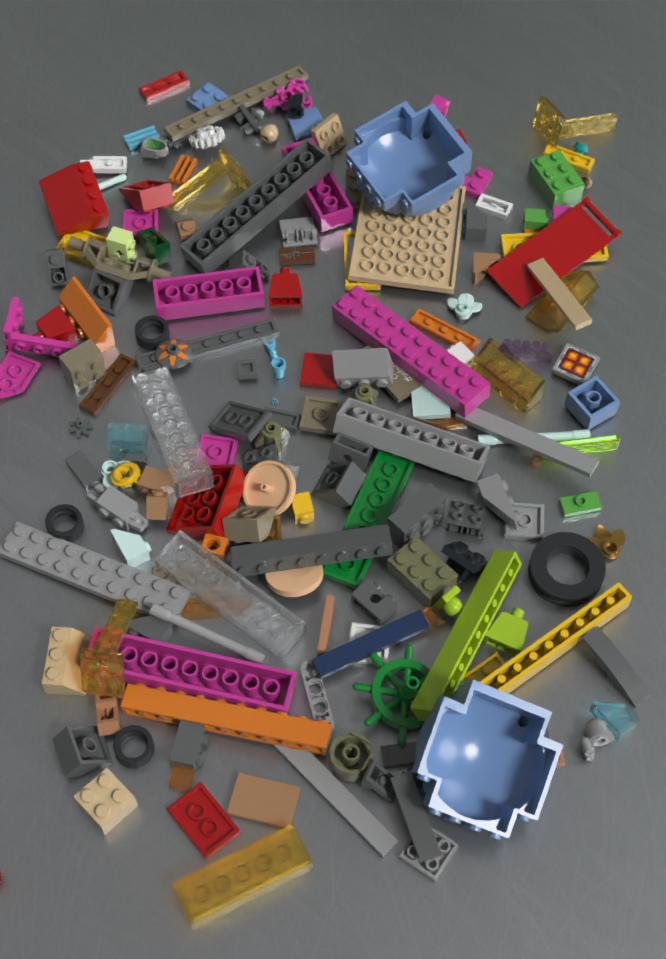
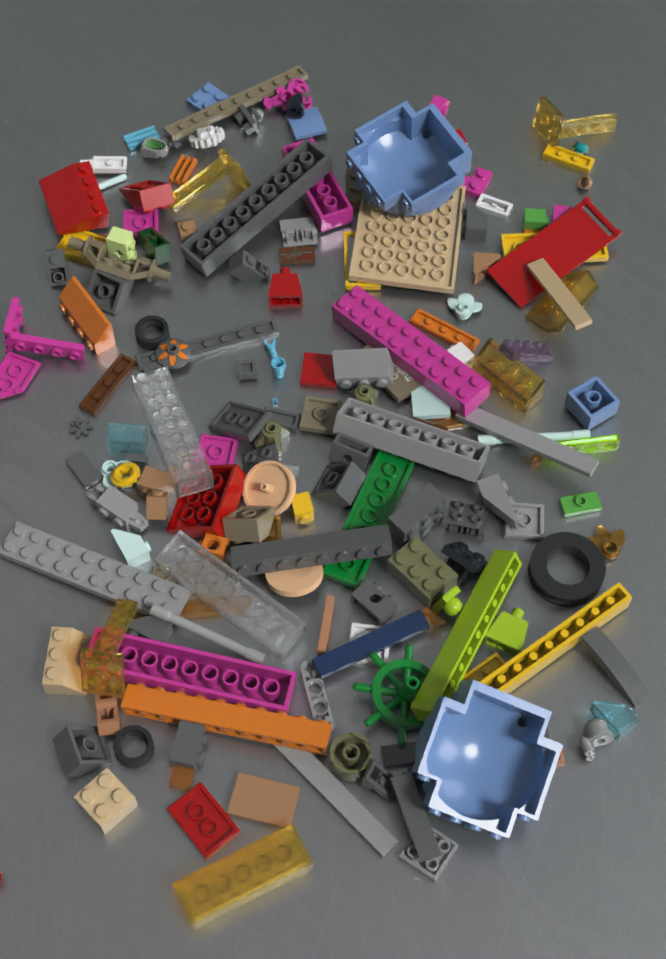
red torso [31,306,78,342] -> none
black tyre [45,504,84,542] -> none
dark tan brick [59,338,106,392] -> none
red tile [139,70,189,102] -> none
dark pink brick [153,266,265,320] -> none
tan piece [260,124,279,144] -> none
tan plate [311,113,347,156] -> none
bright green brick [528,150,585,209] -> none
tile [551,343,600,385] -> none

